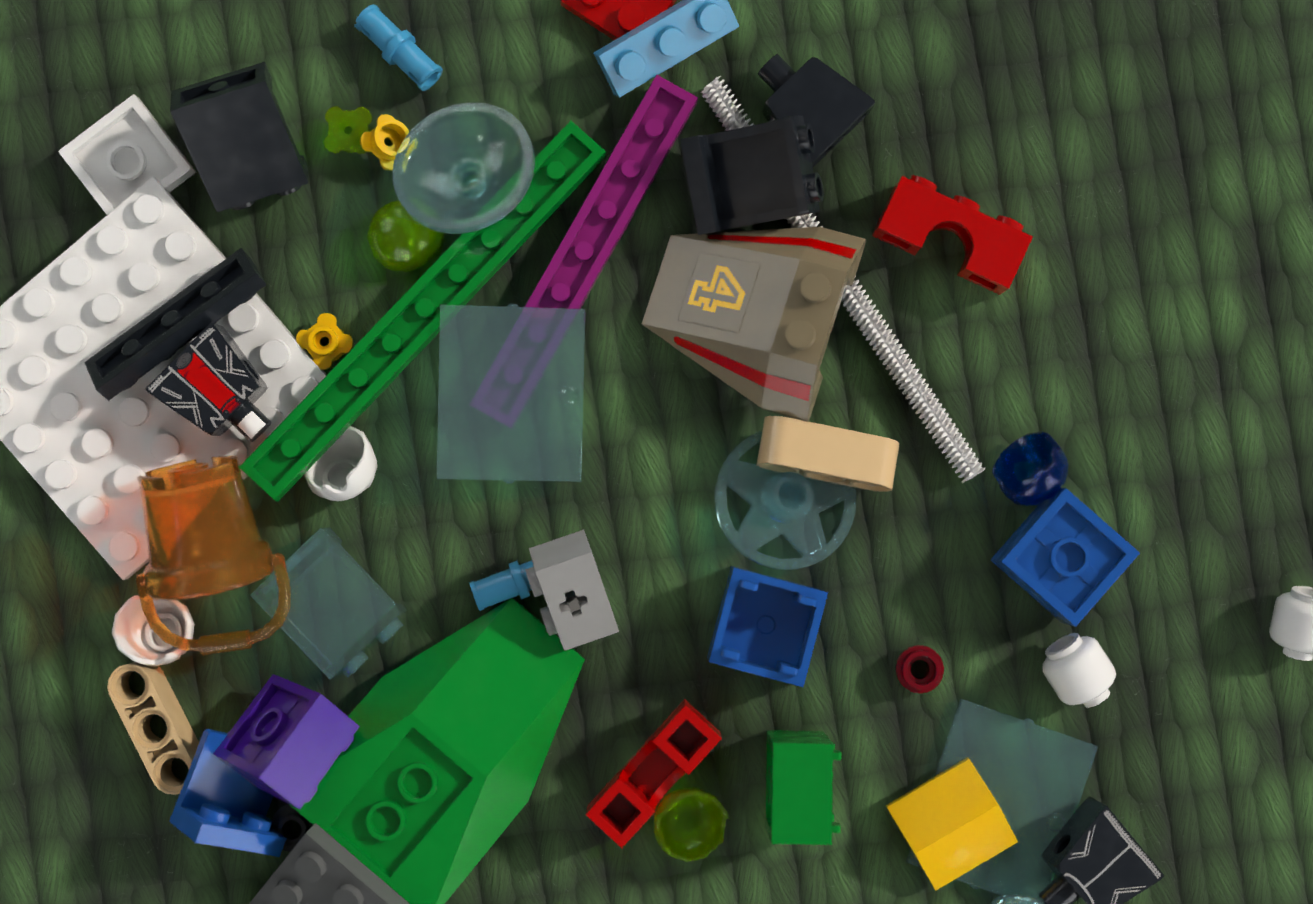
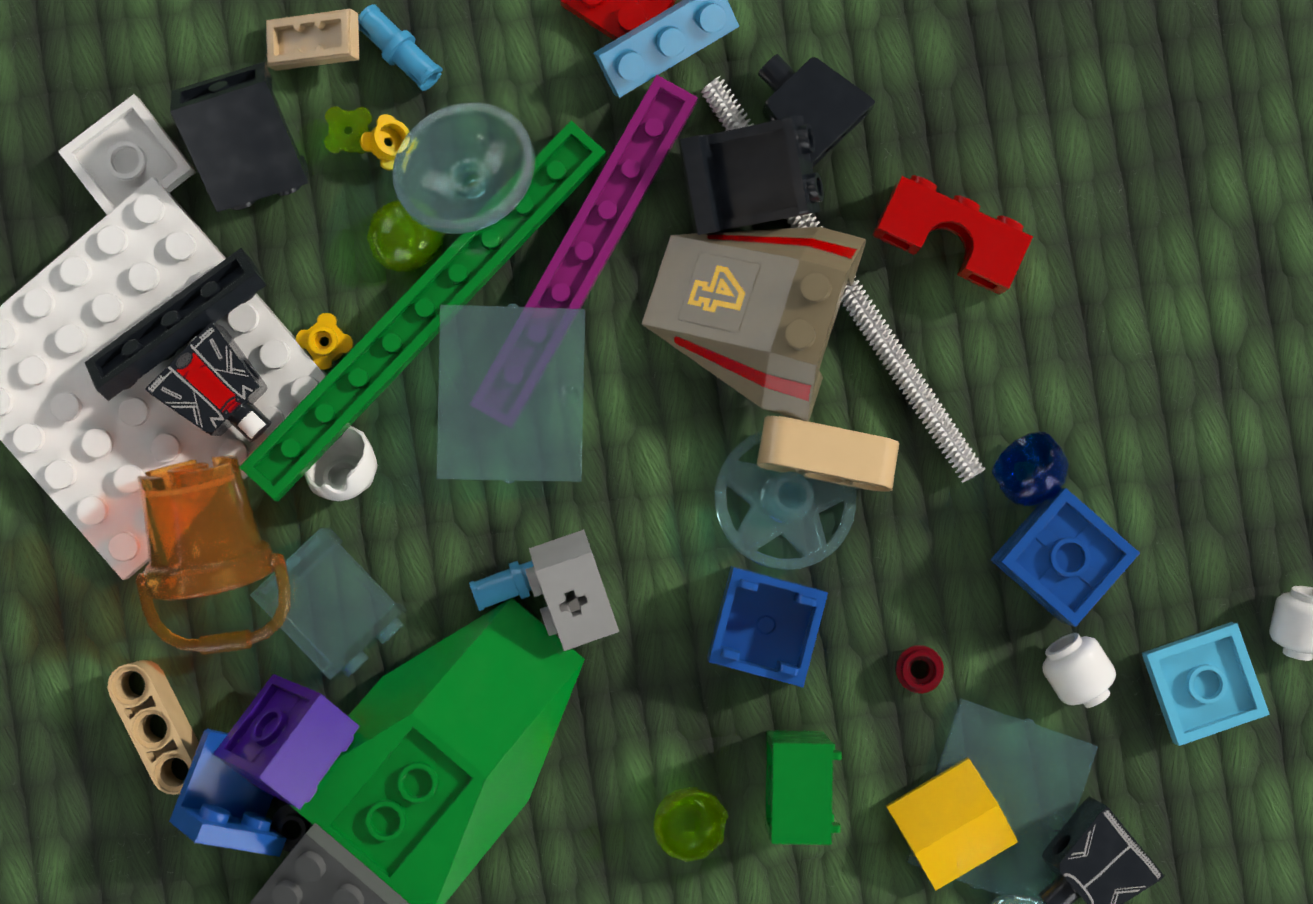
hair [112,593,195,667] -> none
red arch [586,699,722,848] -> none
none -> tan plate [266,9,359,71]
none -> medium azure plate [1141,622,1270,746]

